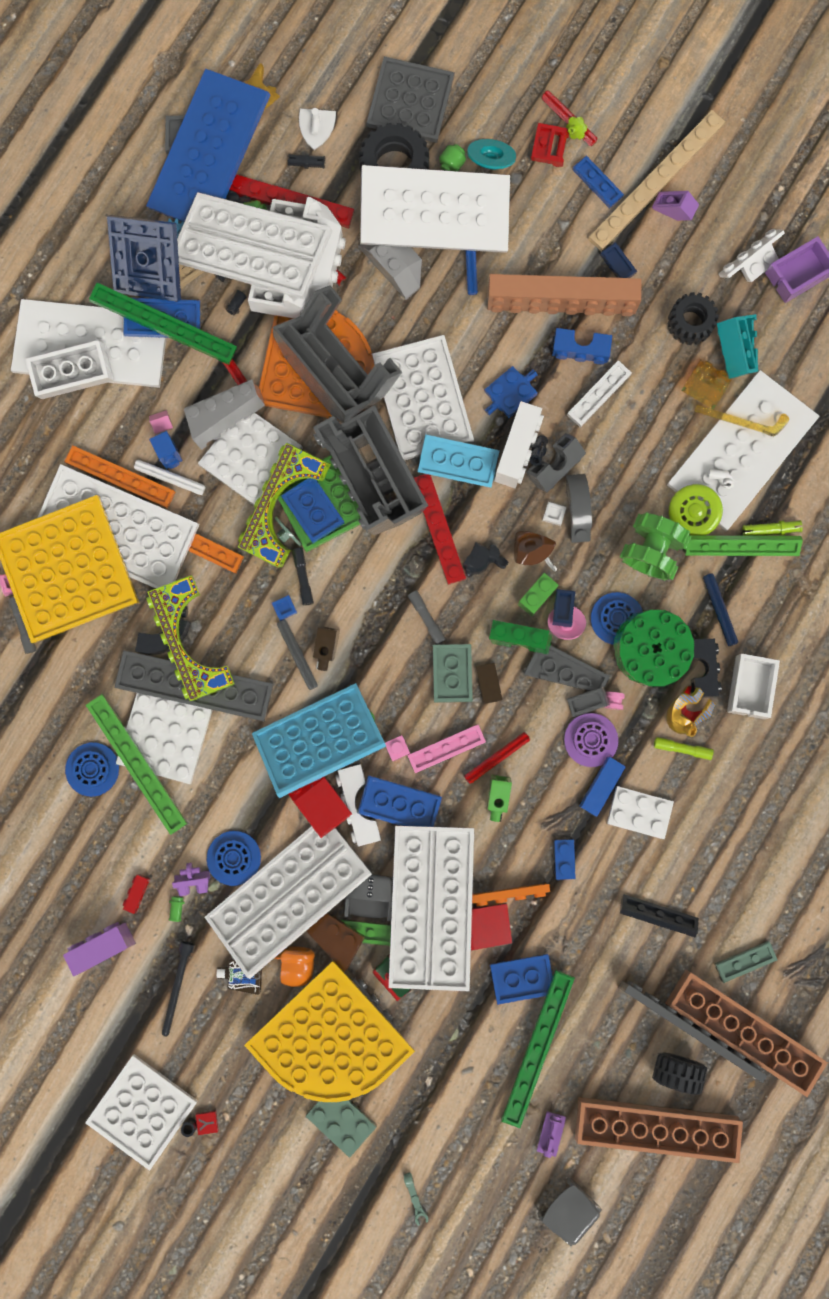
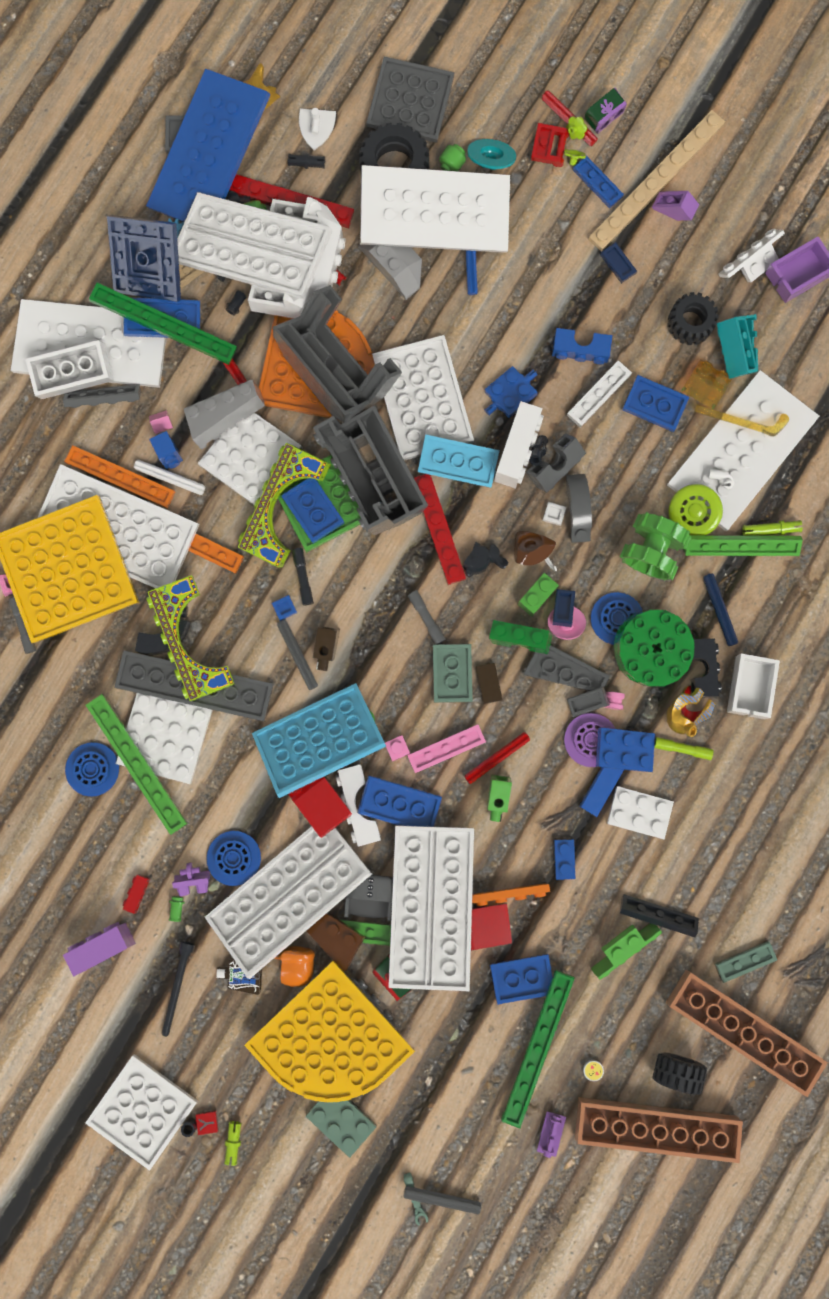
sand green piece [274,516,302,546] -> none
nougat brick [487,274,642,316] -> none
dark grey piece [537,1176,602,1246] -> none
dark grey plate [618,981,767,1083] -> none
none -> dark grey plate [63,384,141,408]
none -> lime pin [224,1121,242,1166]
none -> dark grey axle [403,1186,481,1214]
none -> lime plant [564,149,586,165]
none -> light yellow tile [583,1060,604,1081]
none -> piece [584,87,627,134]
none -> bright green bracket [591,923,662,980]
none -> blue plate [596,728,655,772]
none -> blue plate [622,375,689,432]

